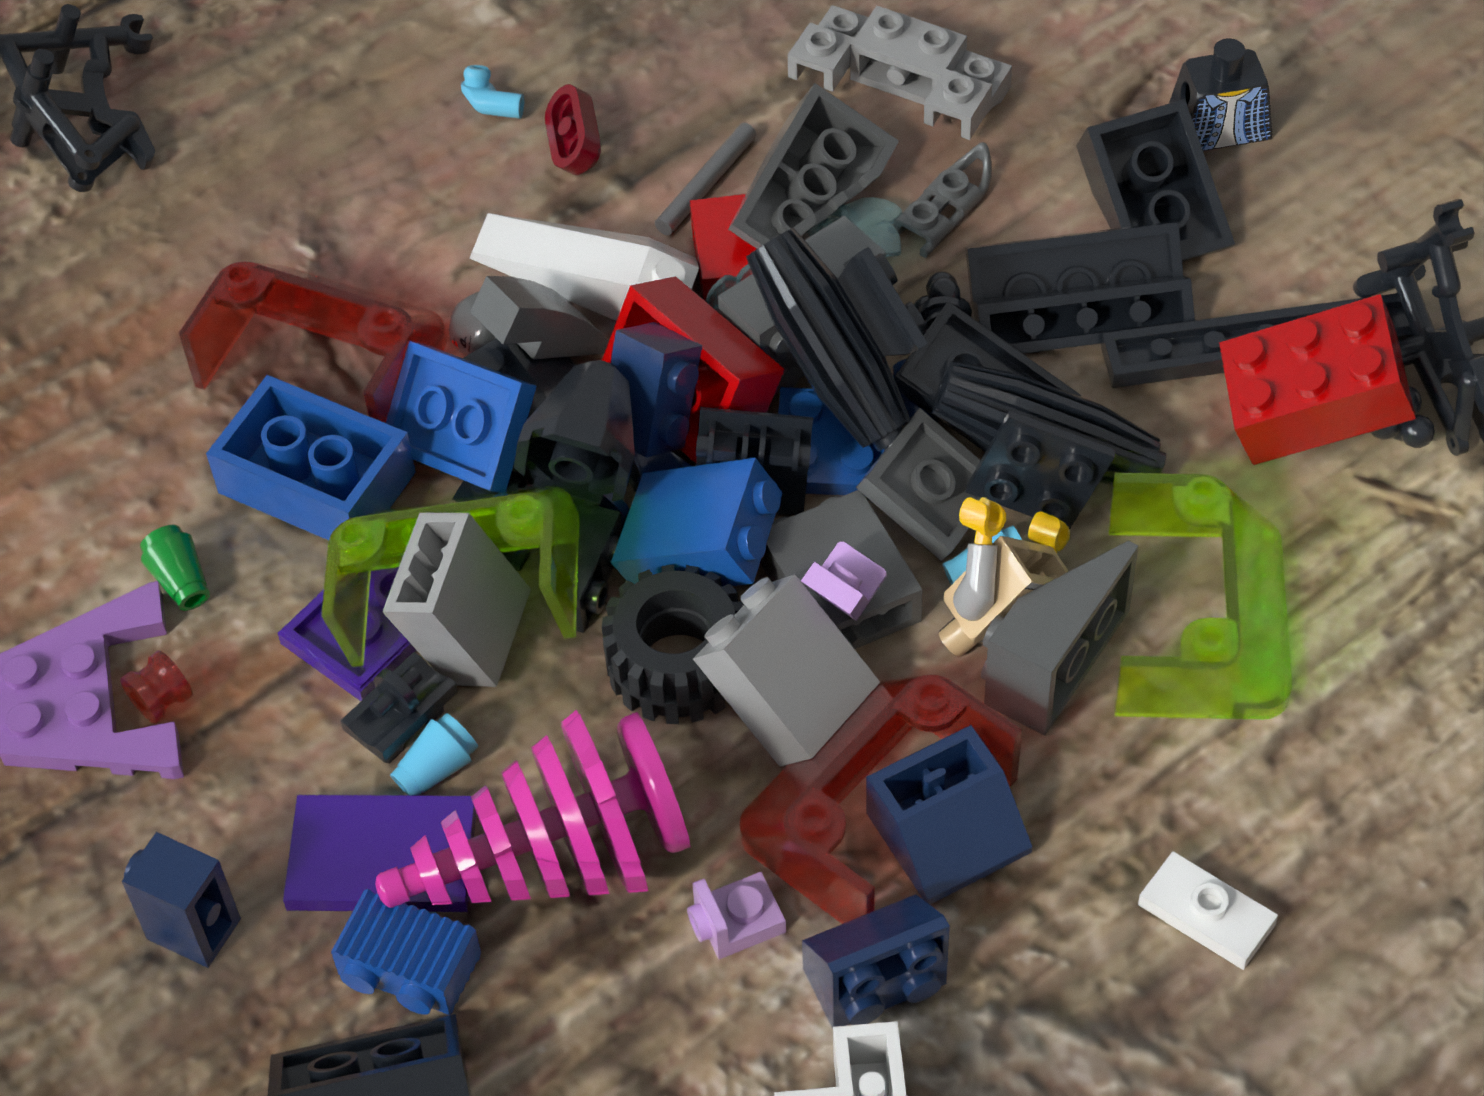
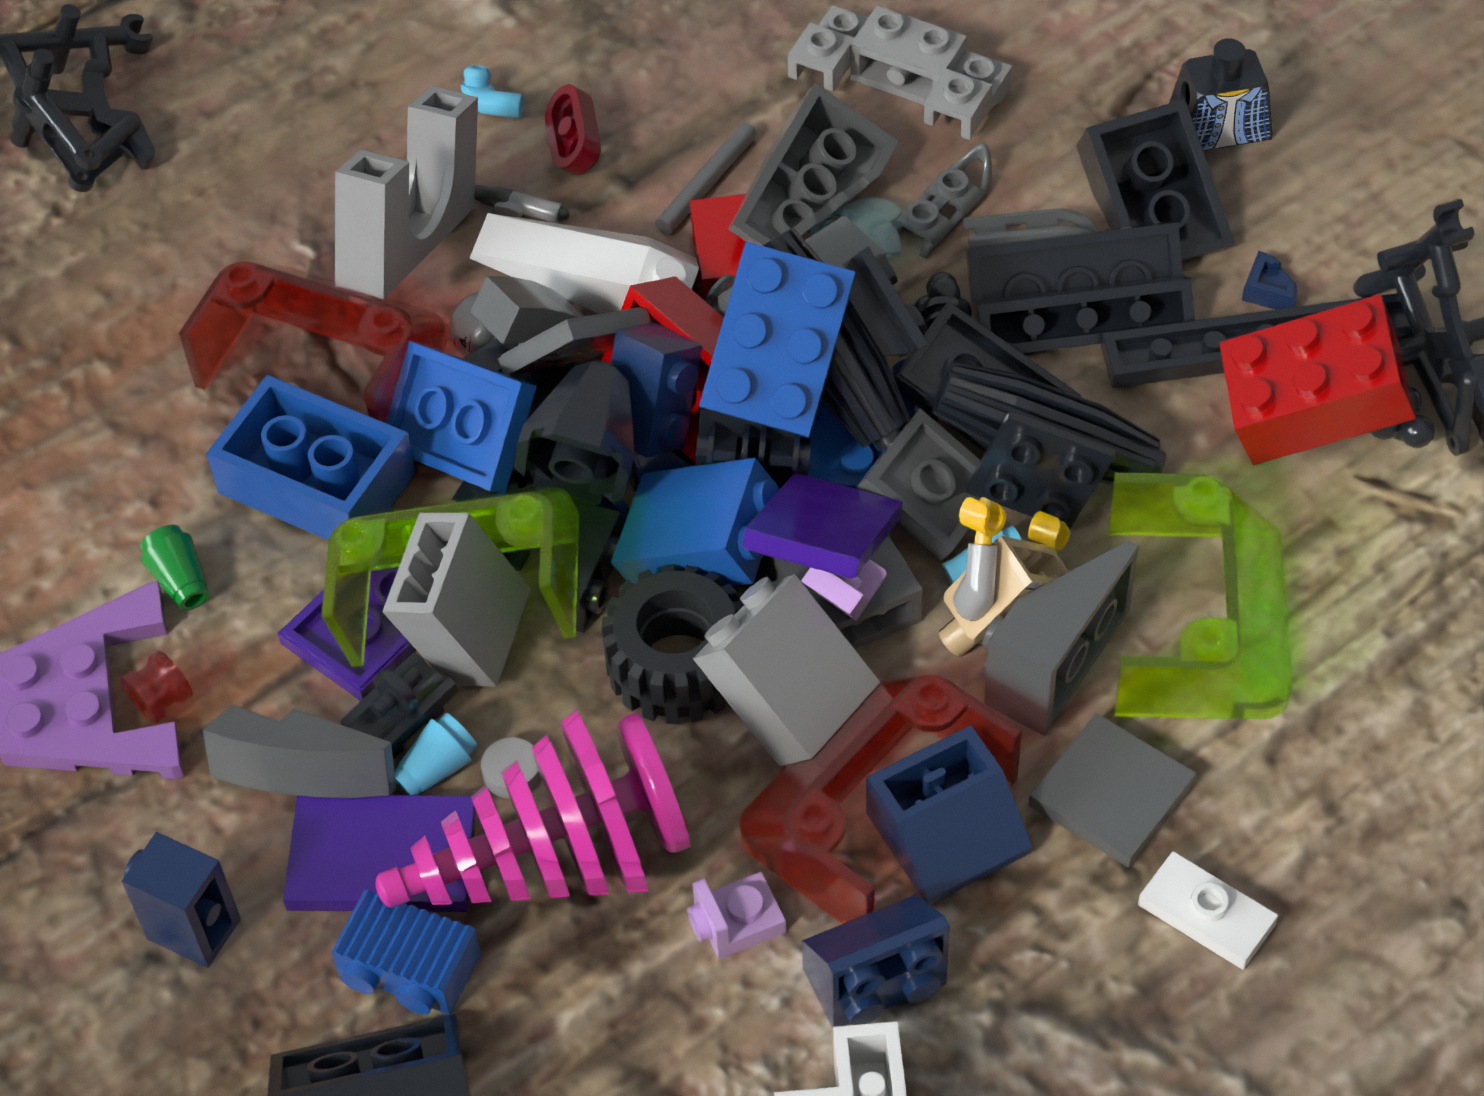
none -> dark grey slope [203,704,396,798]
none -> light grey arch [335,86,478,300]
none -> light grey piece [474,184,570,224]
none -> light grey tile [481,737,541,799]
none -> dark grey tile [498,307,652,376]
none -> blue plate [699,241,856,438]
none -> dark purple tile [742,473,903,579]
none -> dark grey piece [963,208,1098,247]
none -> dark grey tile [1028,713,1197,868]
none -> dark blue tile [1242,251,1297,310]

